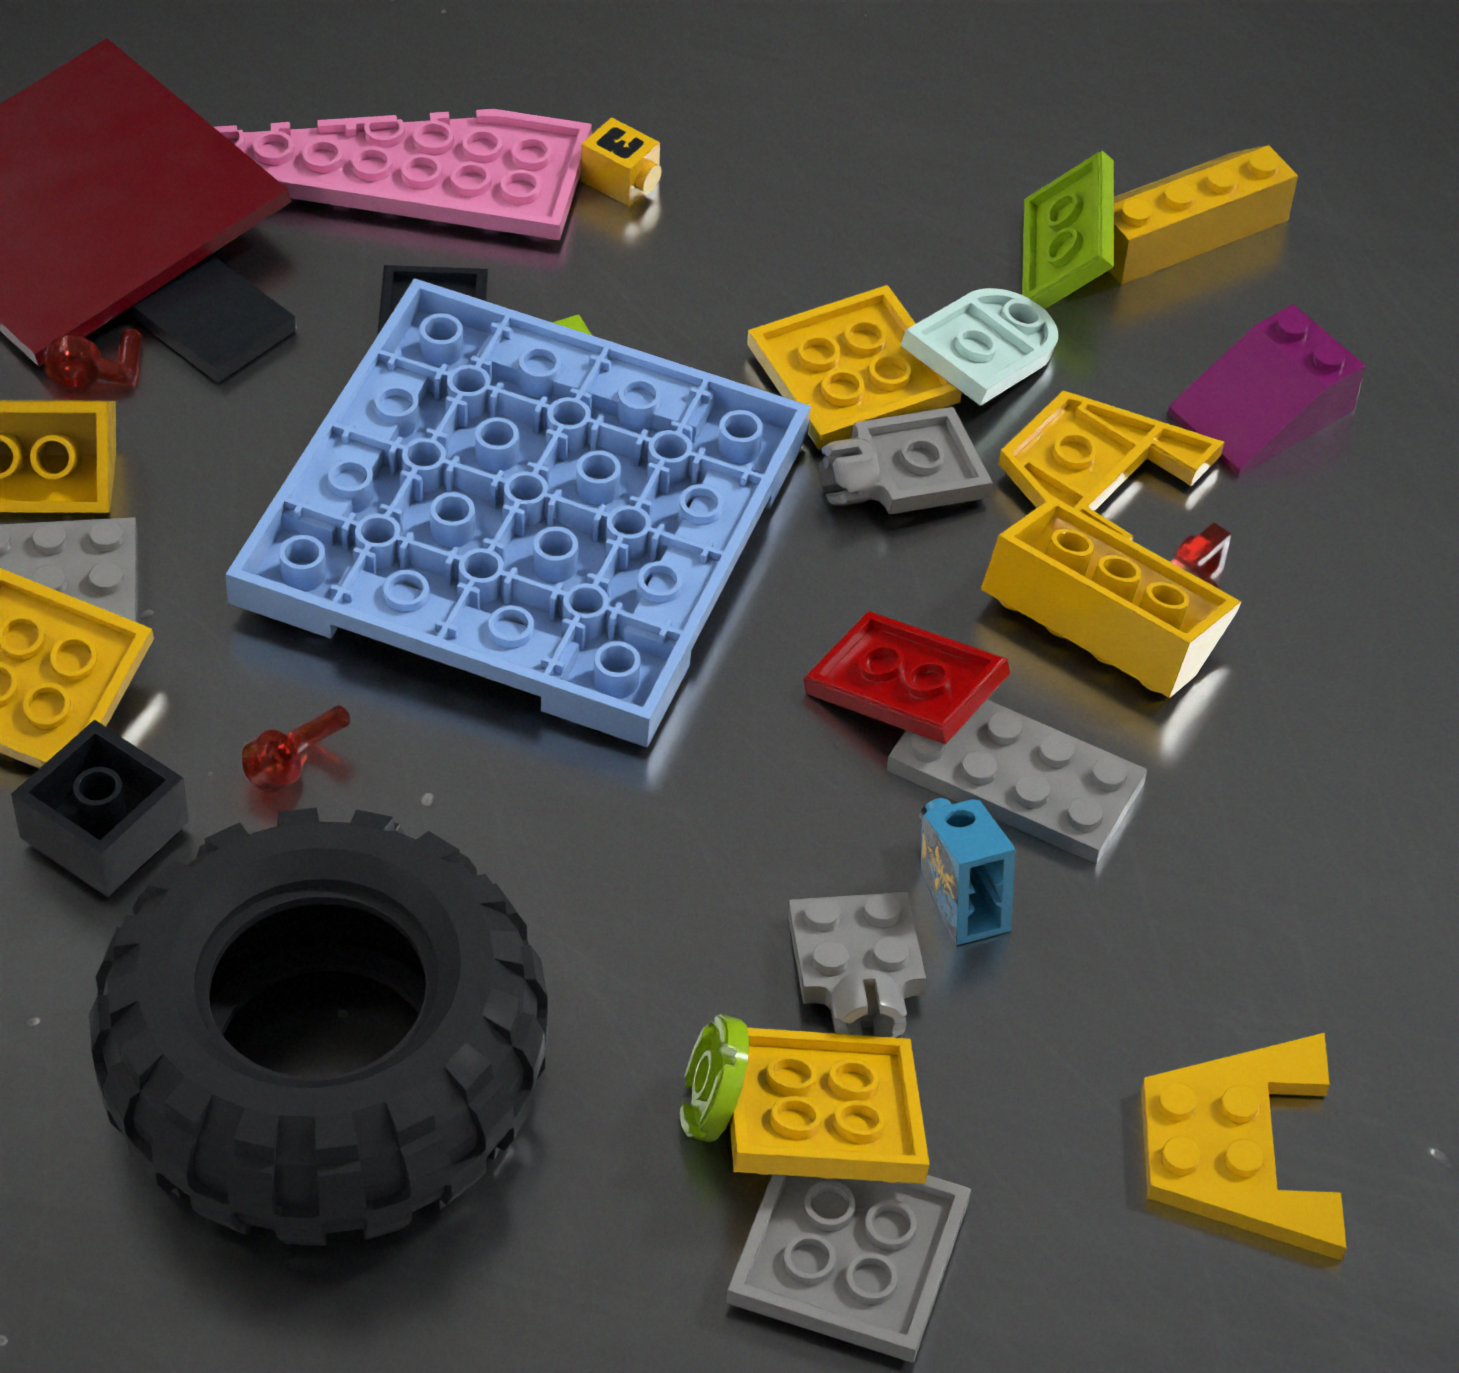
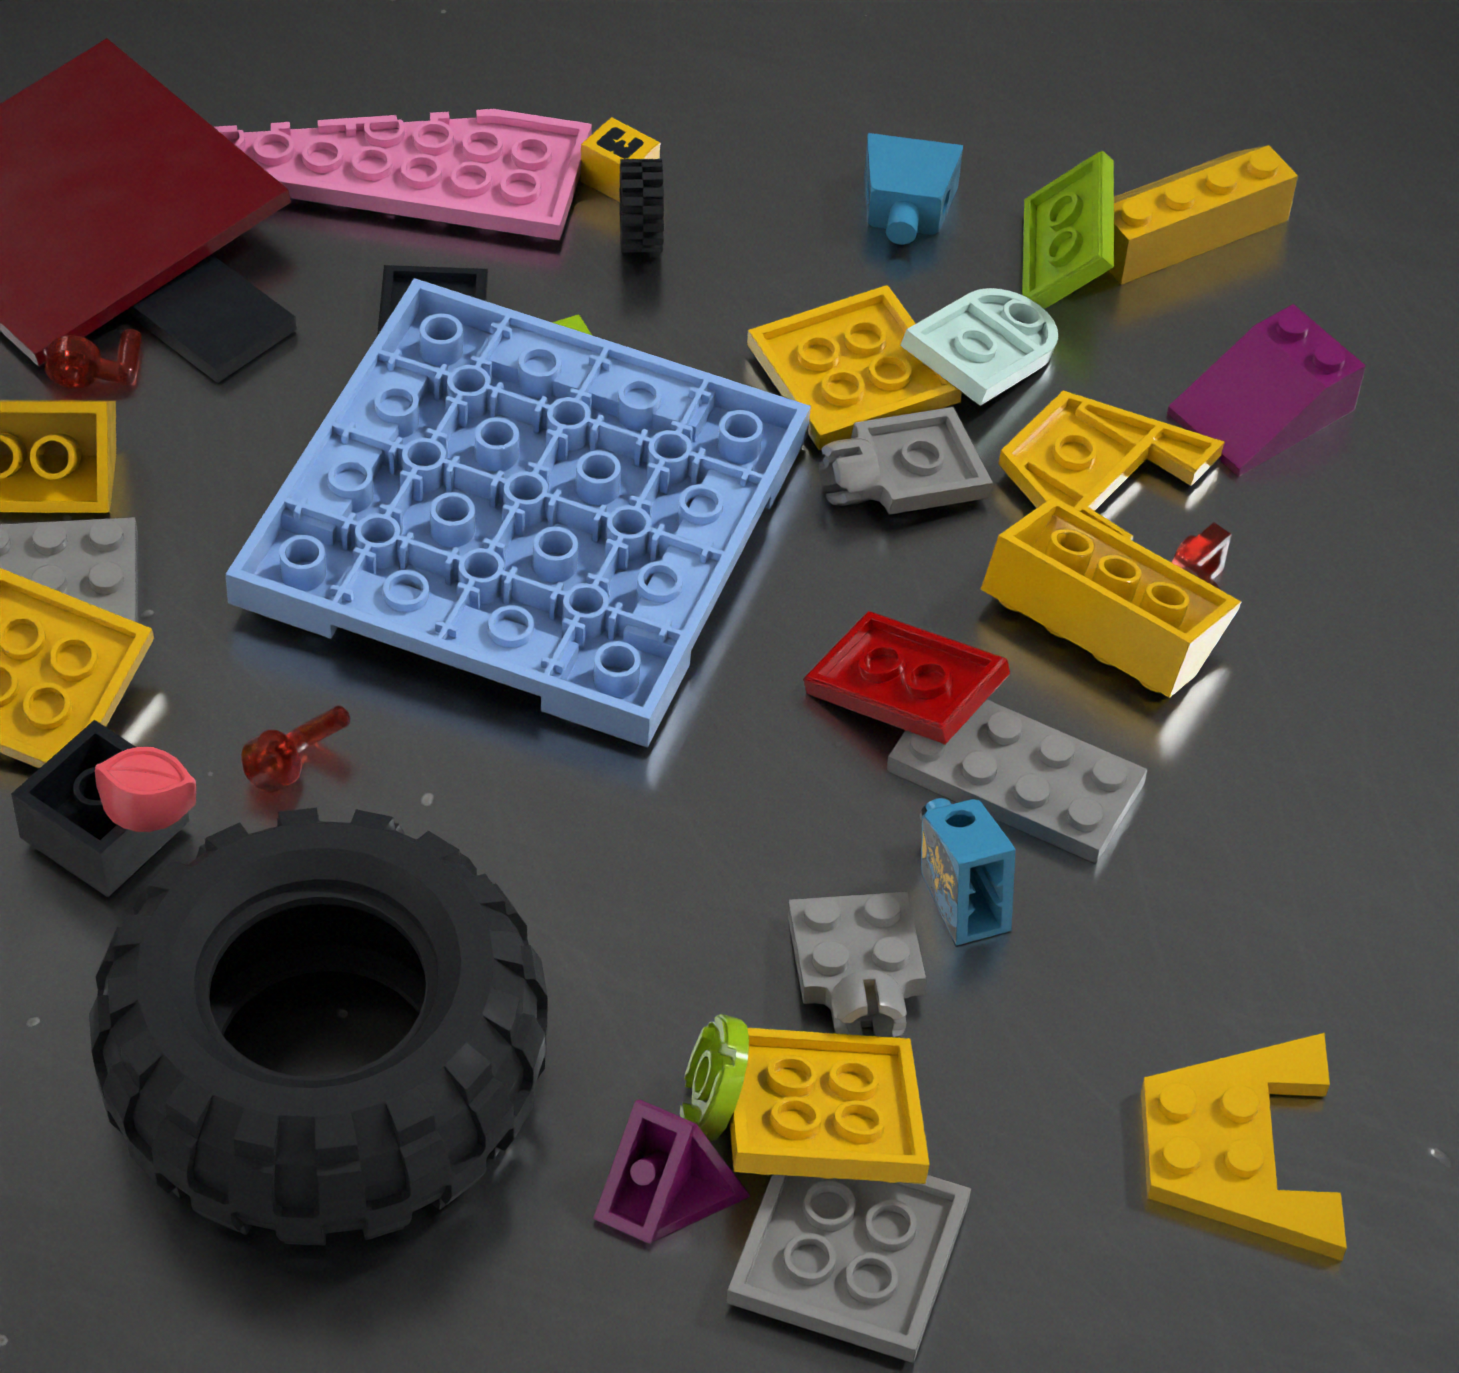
none -> coral hat [95,747,196,832]
none -> magenta slope [593,1099,751,1244]
none -> black tyre [619,159,664,252]
none -> dark azure torso [864,133,963,245]

